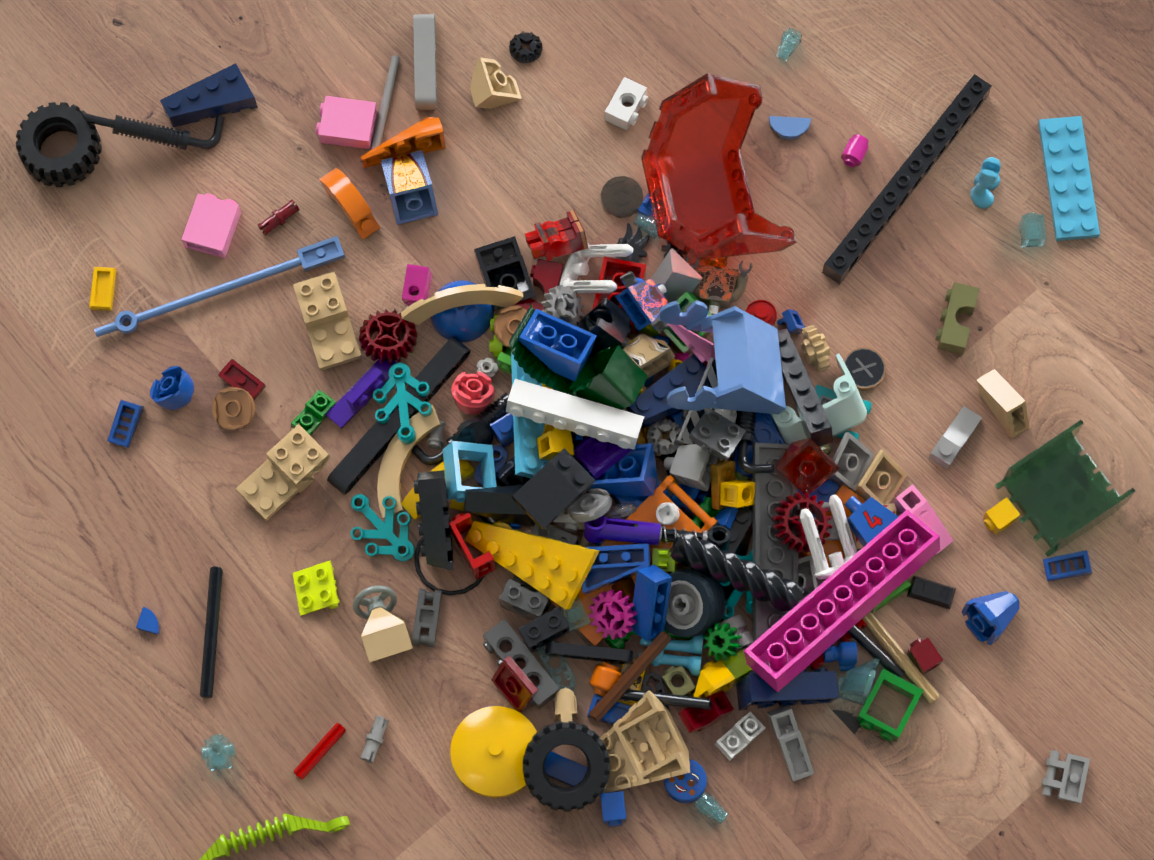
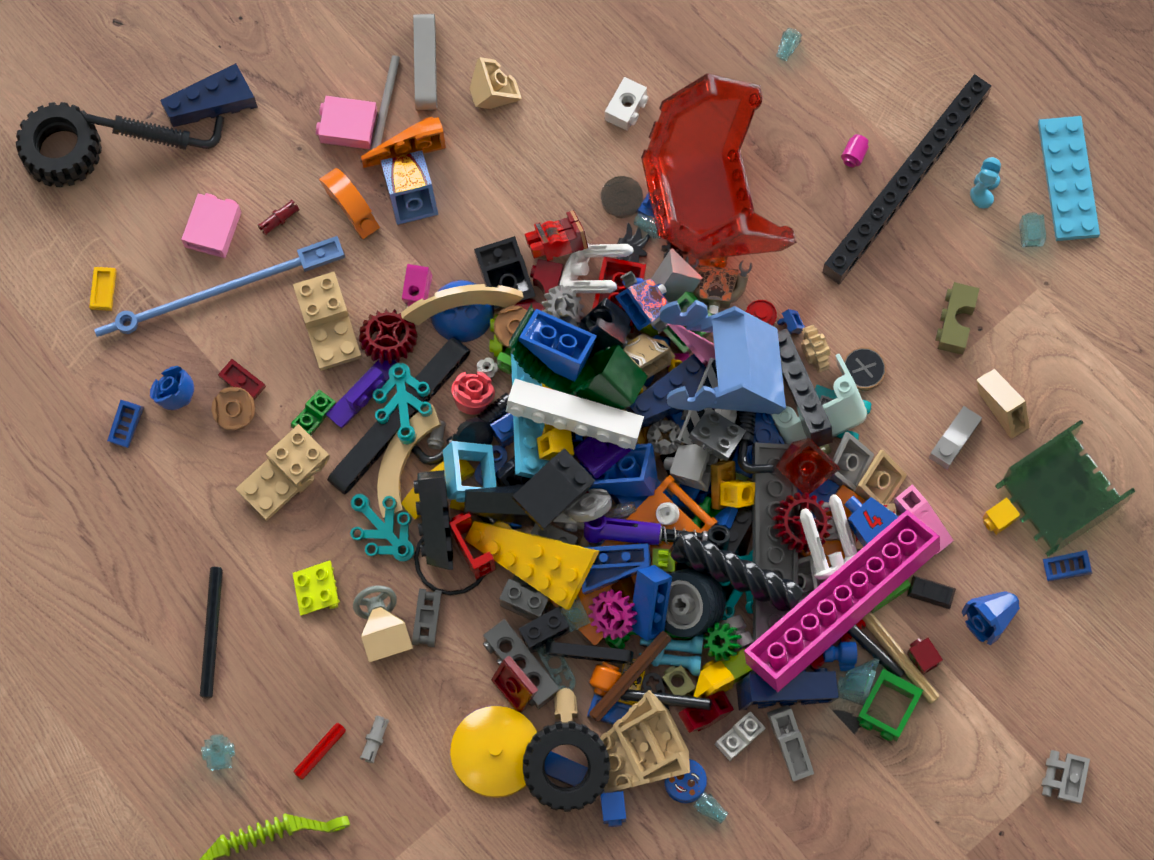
blue tile [136,607,160,635] -> none
black gear [509,31,543,63] -> none
medium blue tile [769,116,811,140] -> none

